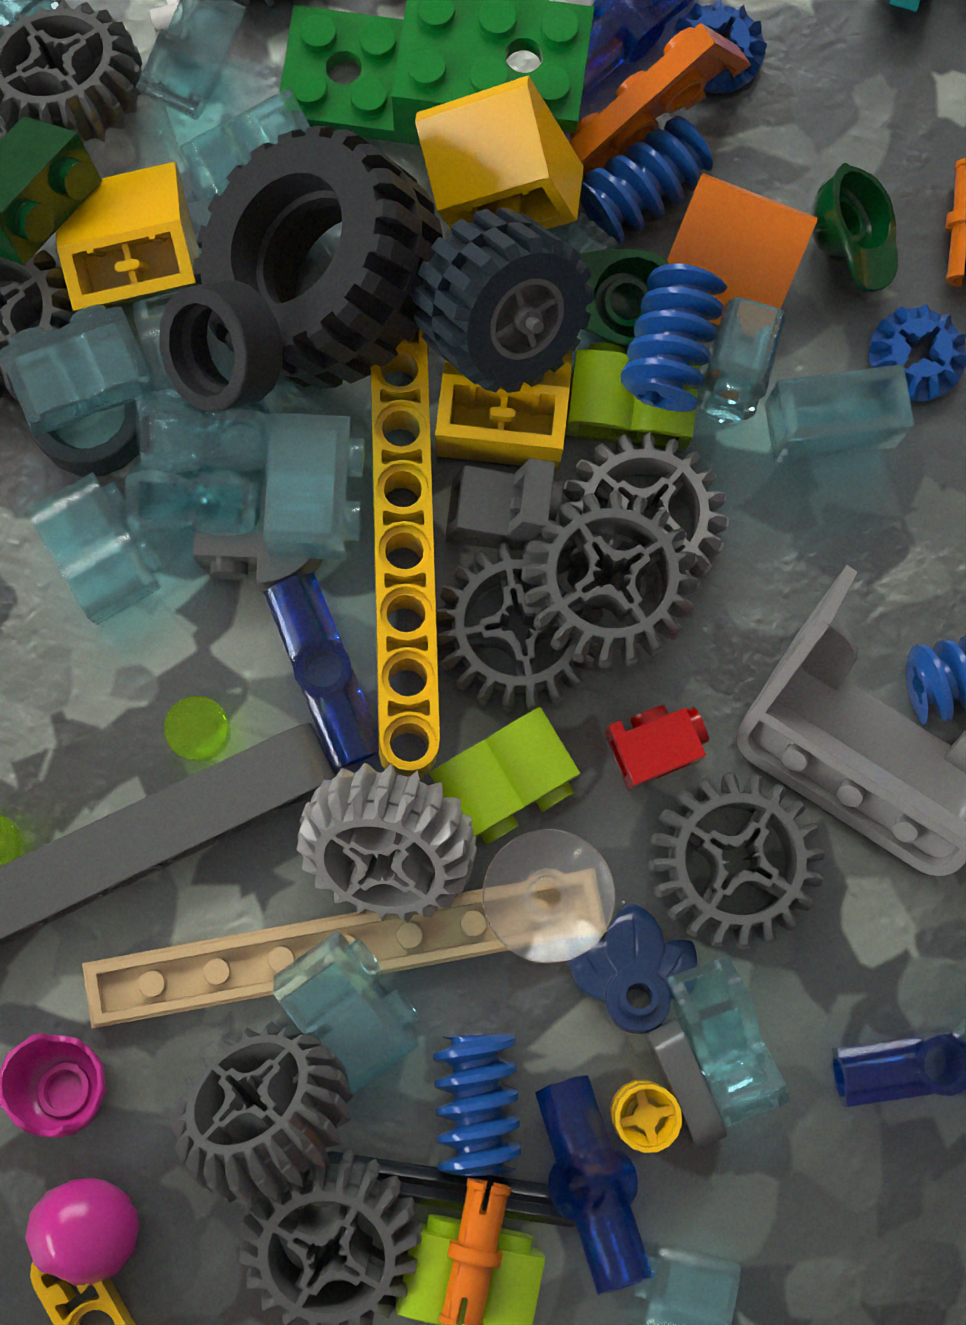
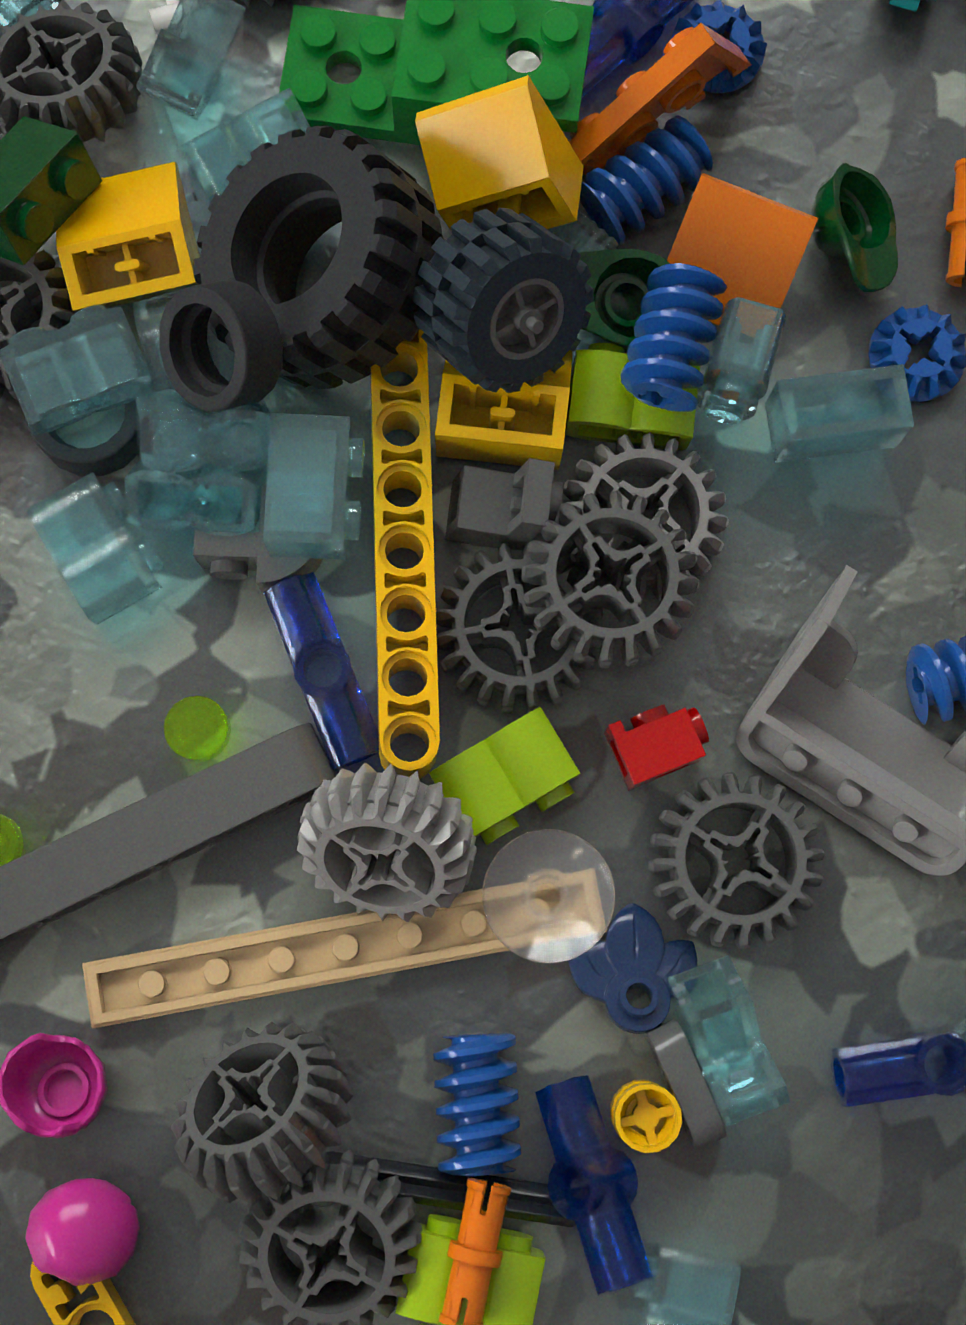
clear light blue brick [273,930,420,1093] -> none

